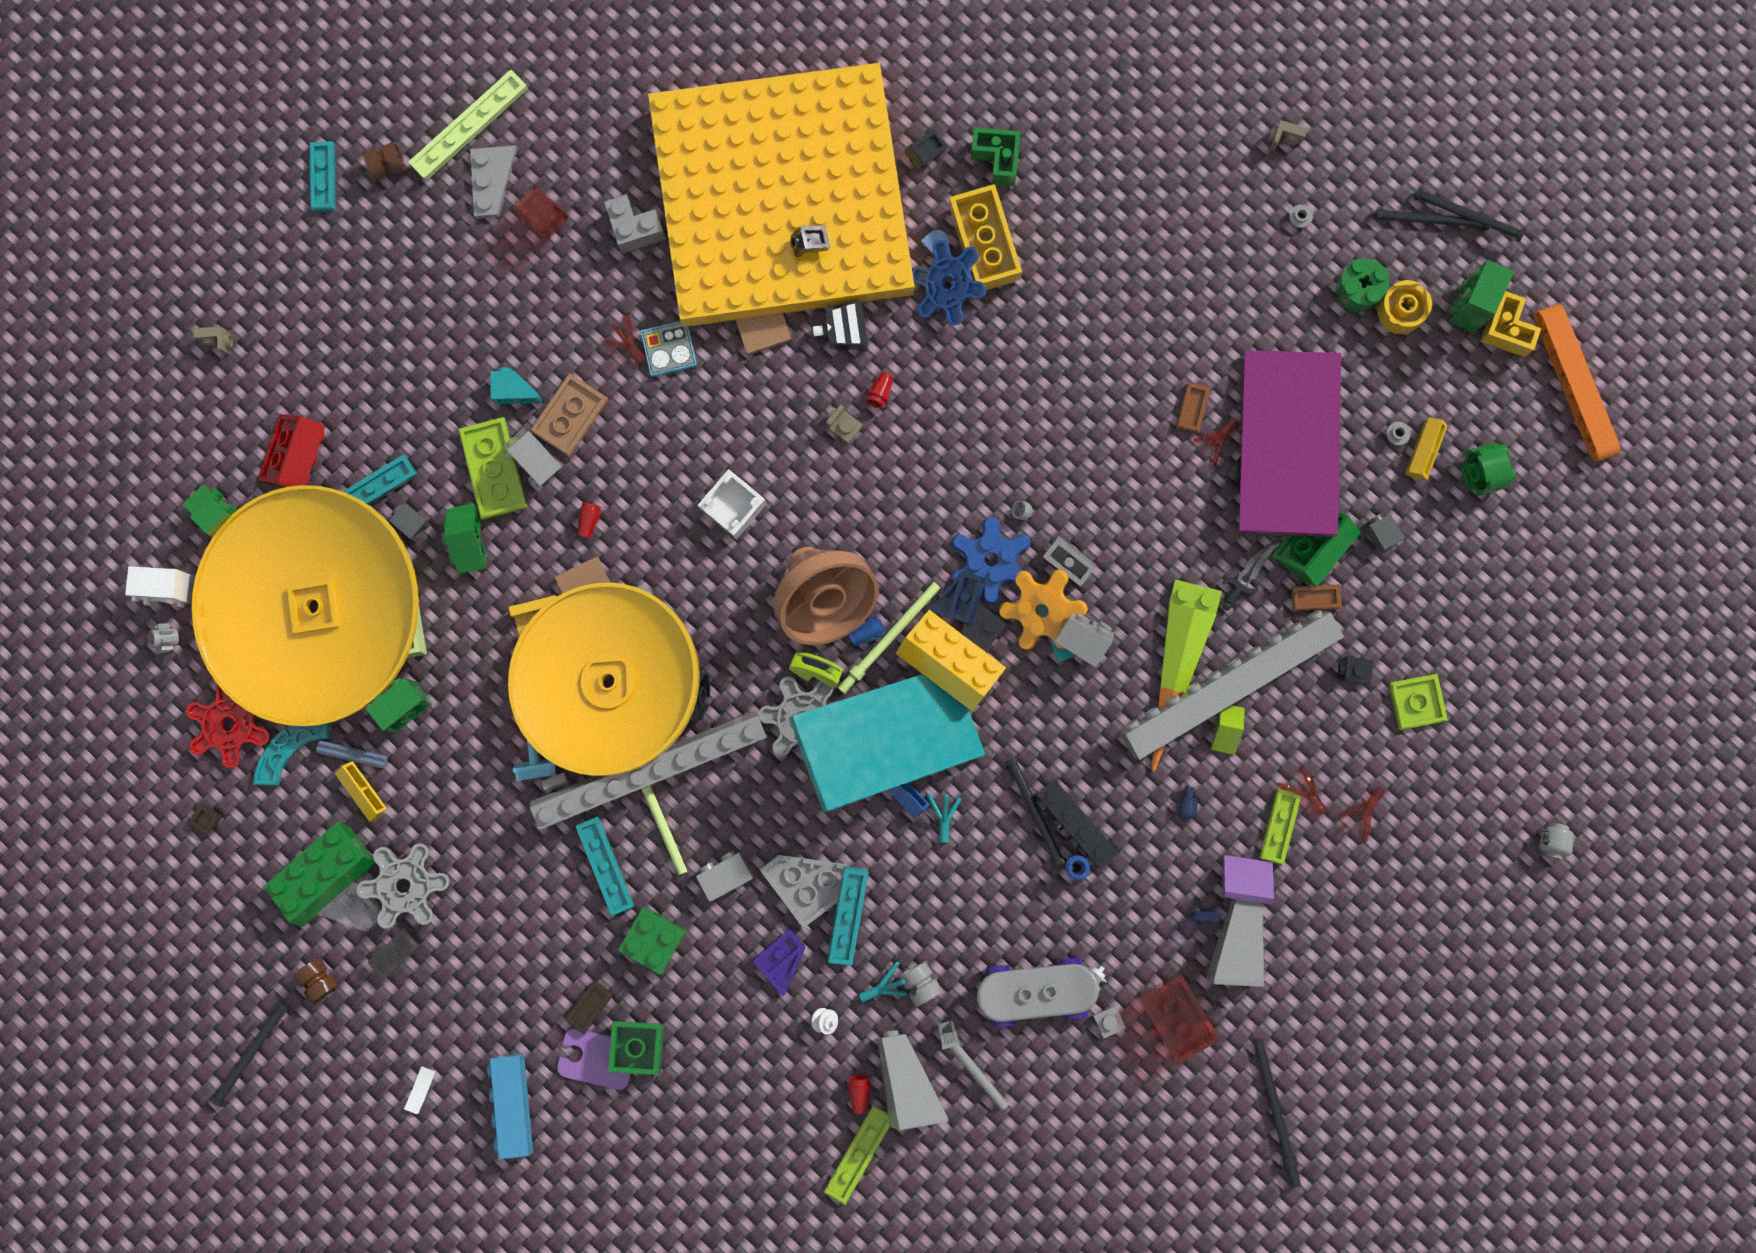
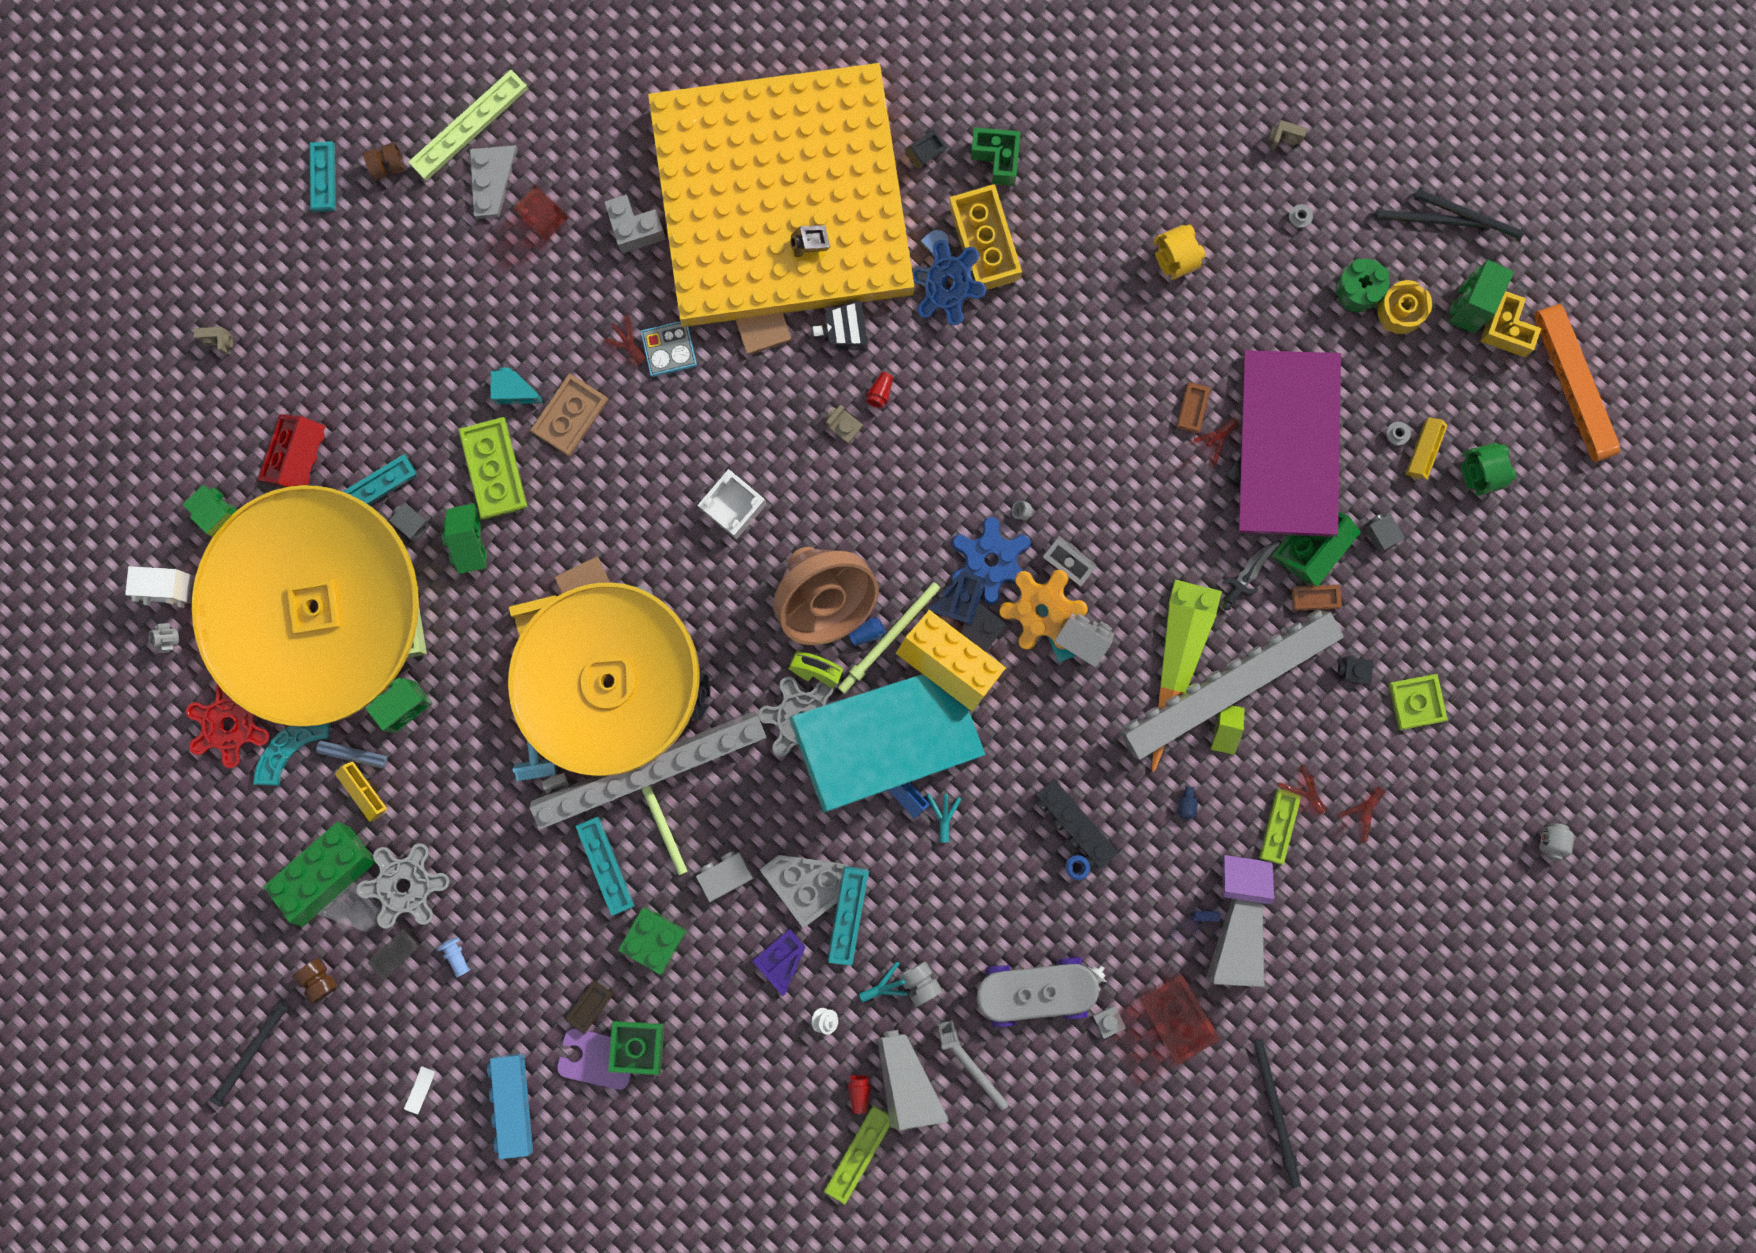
dark brown tile [188,803,223,836] -> none
light grey container [503,427,561,486] -> none
red cone [577,502,602,538] -> none
black bar [1004,756,1067,867] -> none
none -> light blue pin [437,938,470,977]
none -> yellow brick [1153,224,1206,280]

